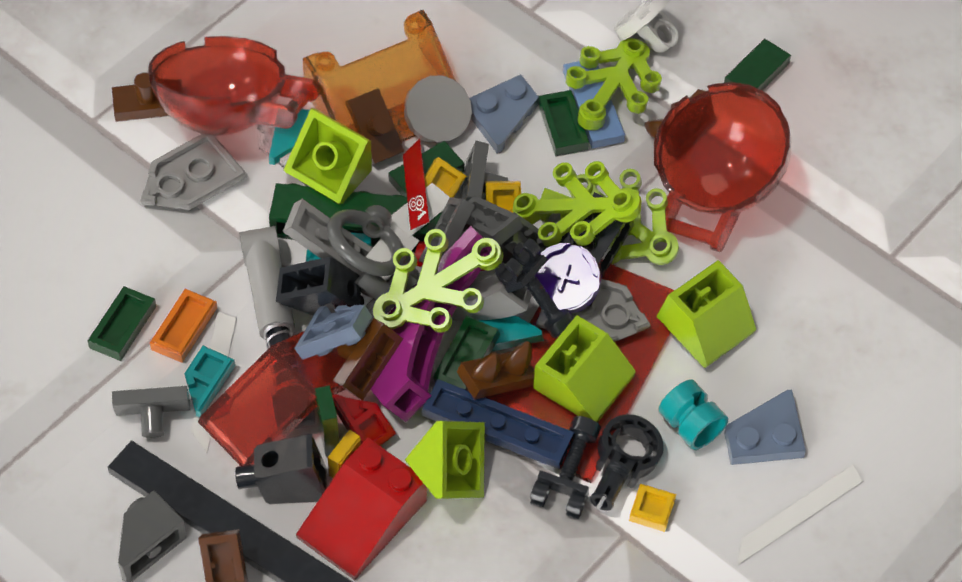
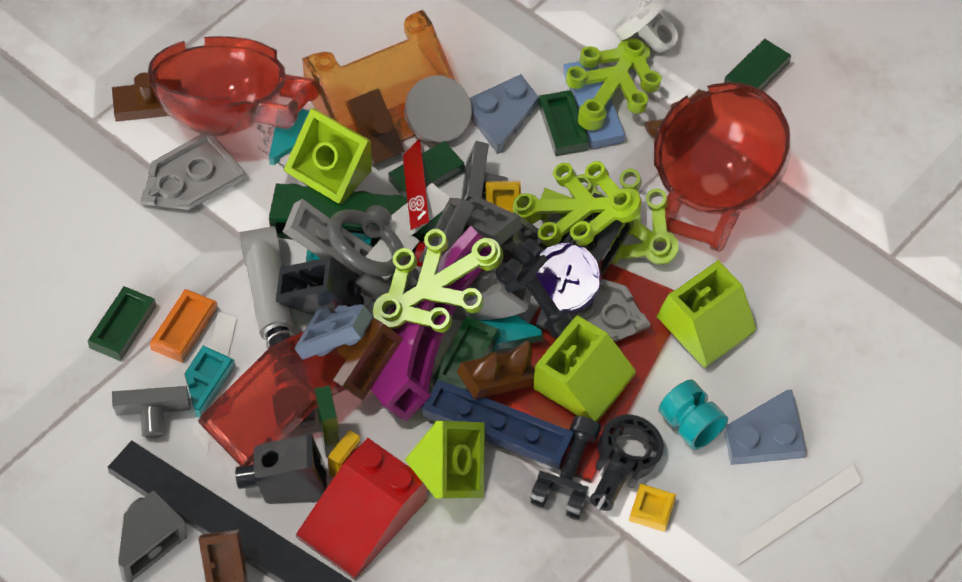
red tile [332,394,396,446] -> none
yellow tile [424,157,466,198] -> none

